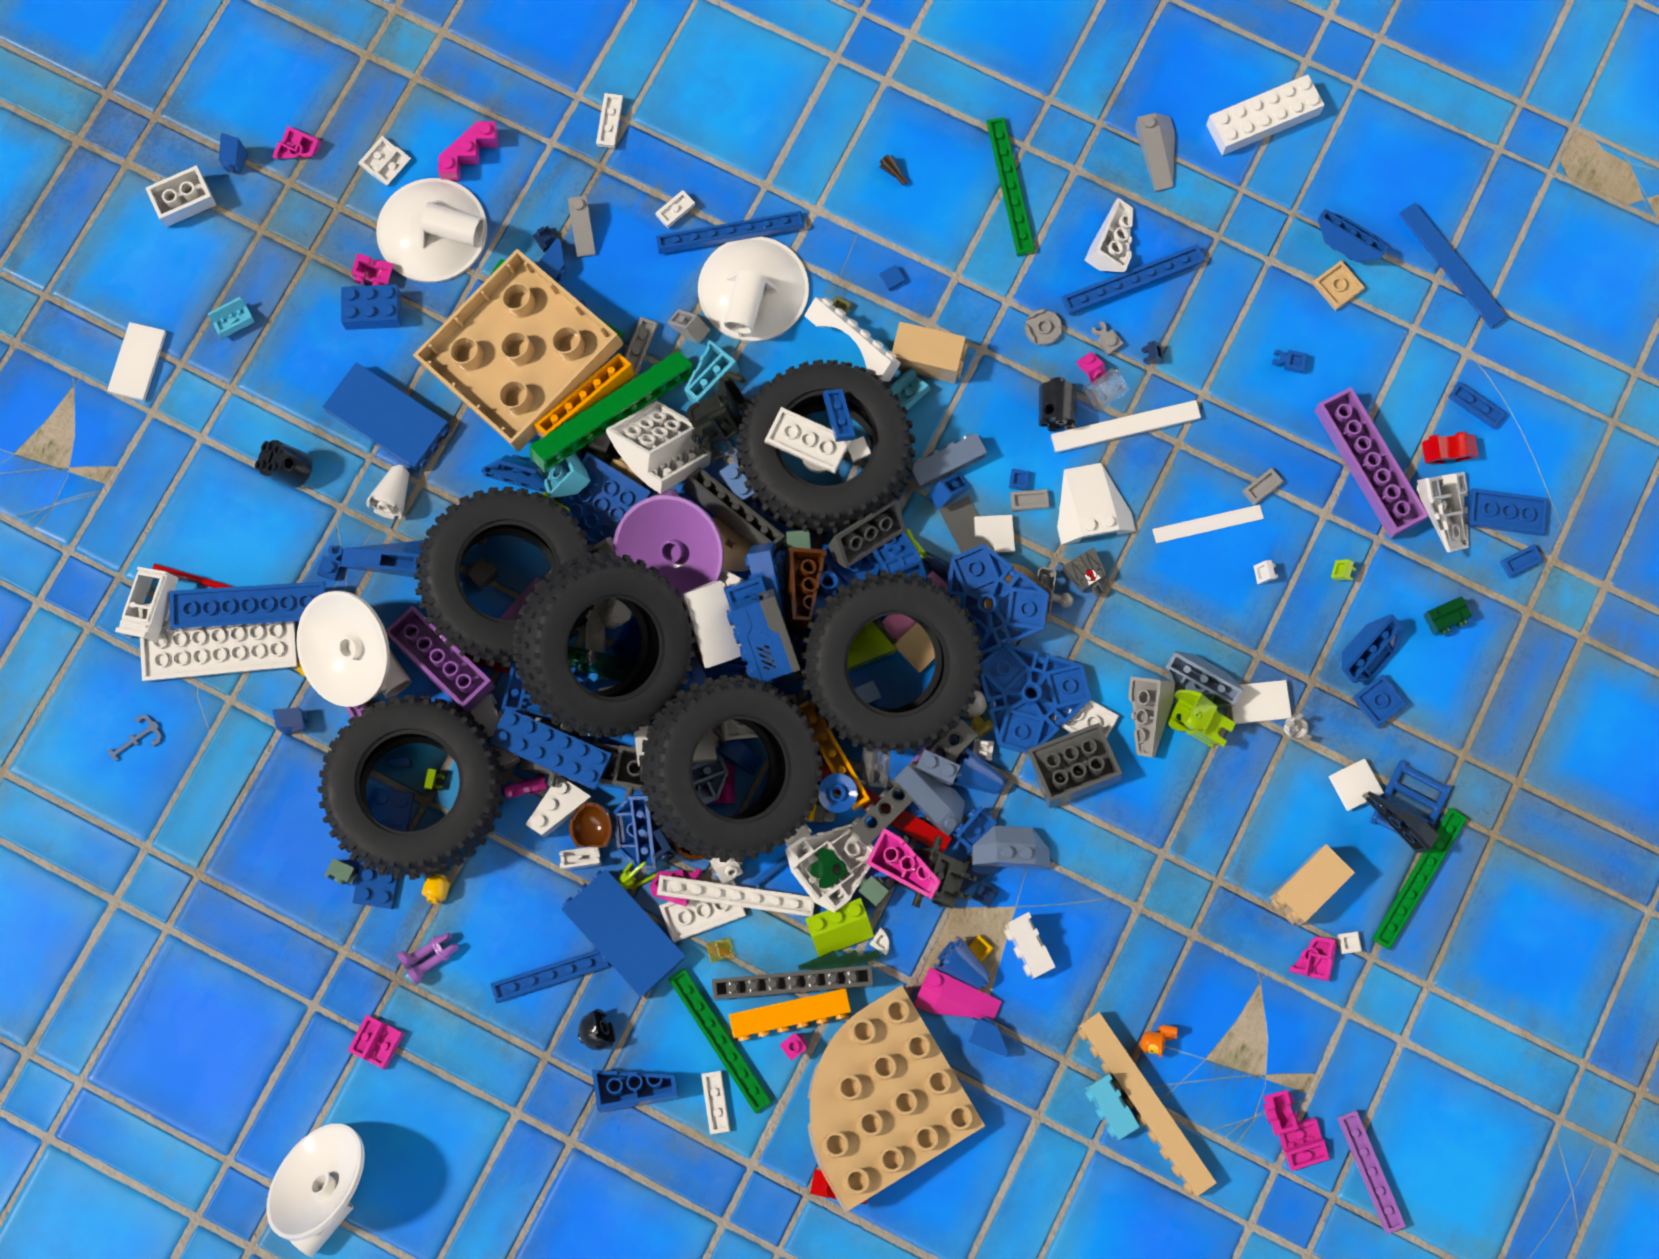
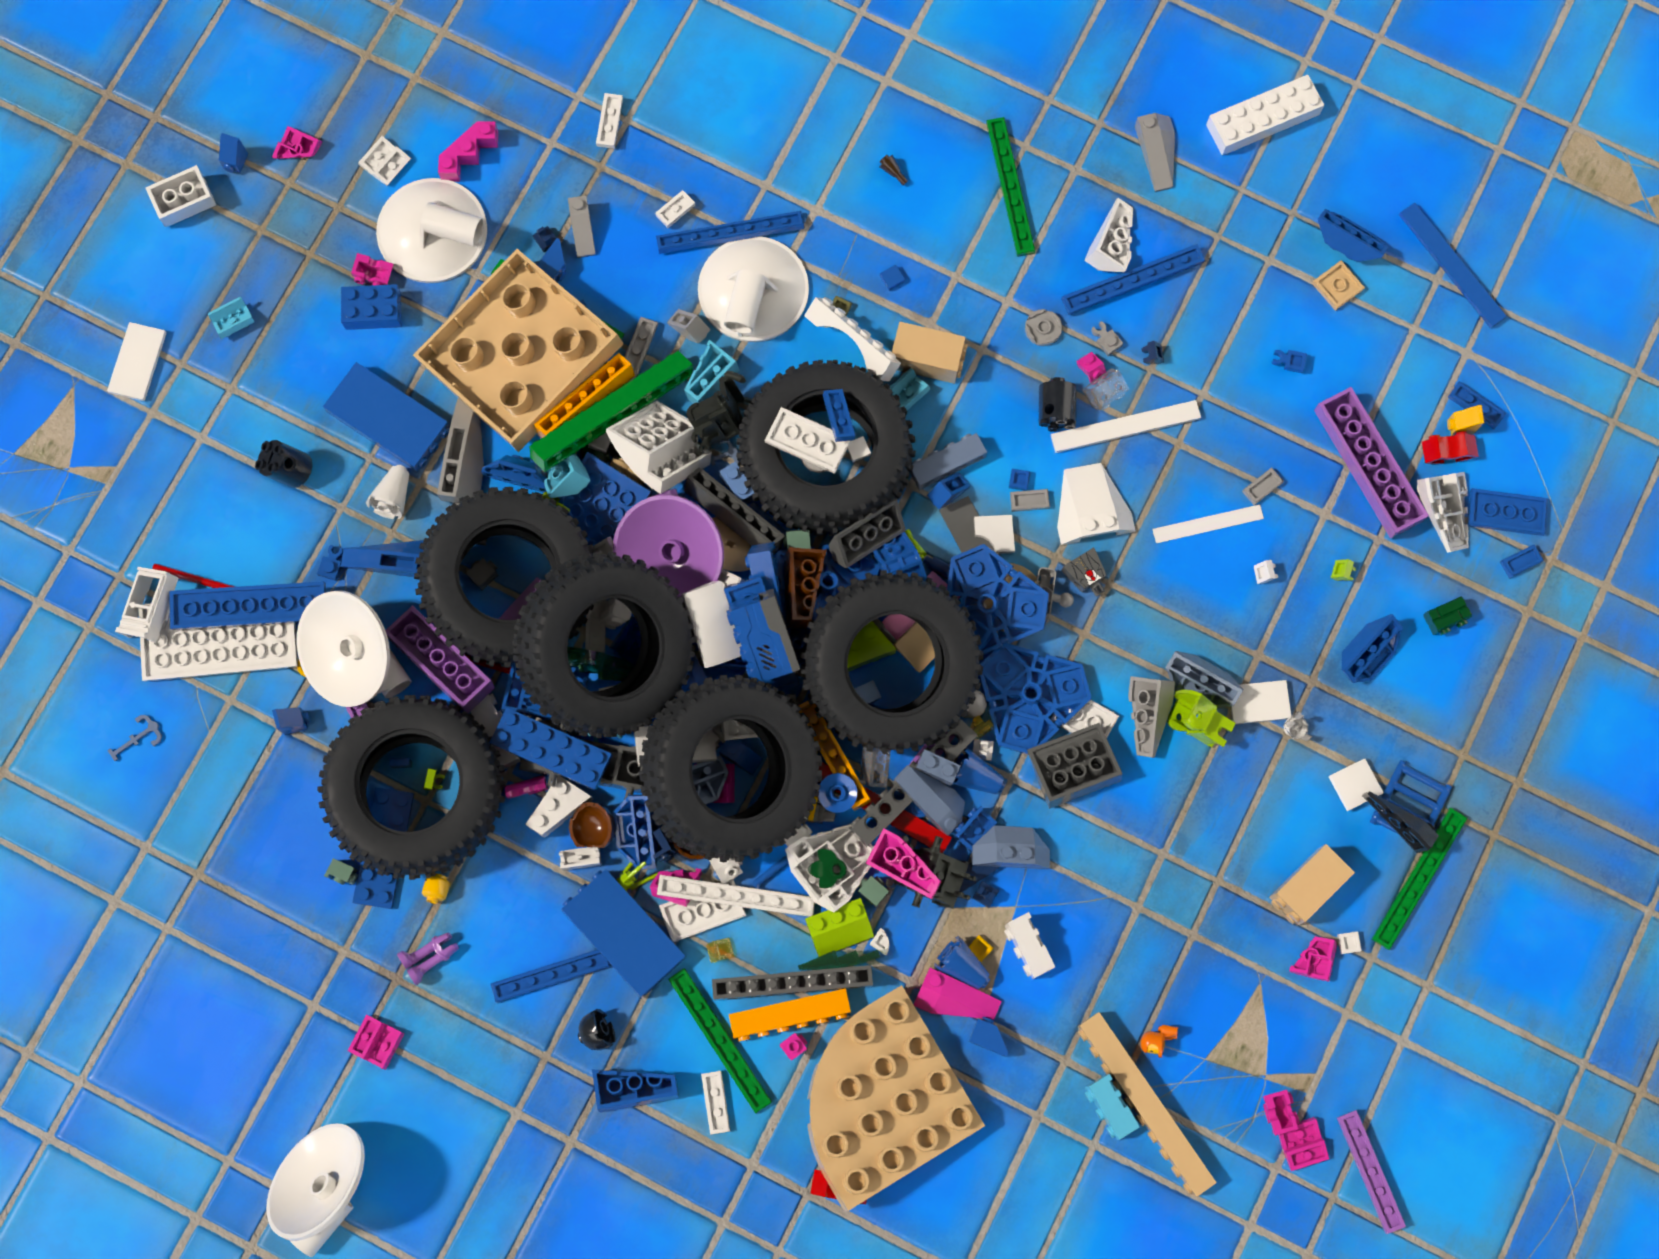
blue plate [1352,674,1407,728] -> none
none -> light grey wedge [437,398,484,503]
none -> yellow slope [1447,405,1484,436]

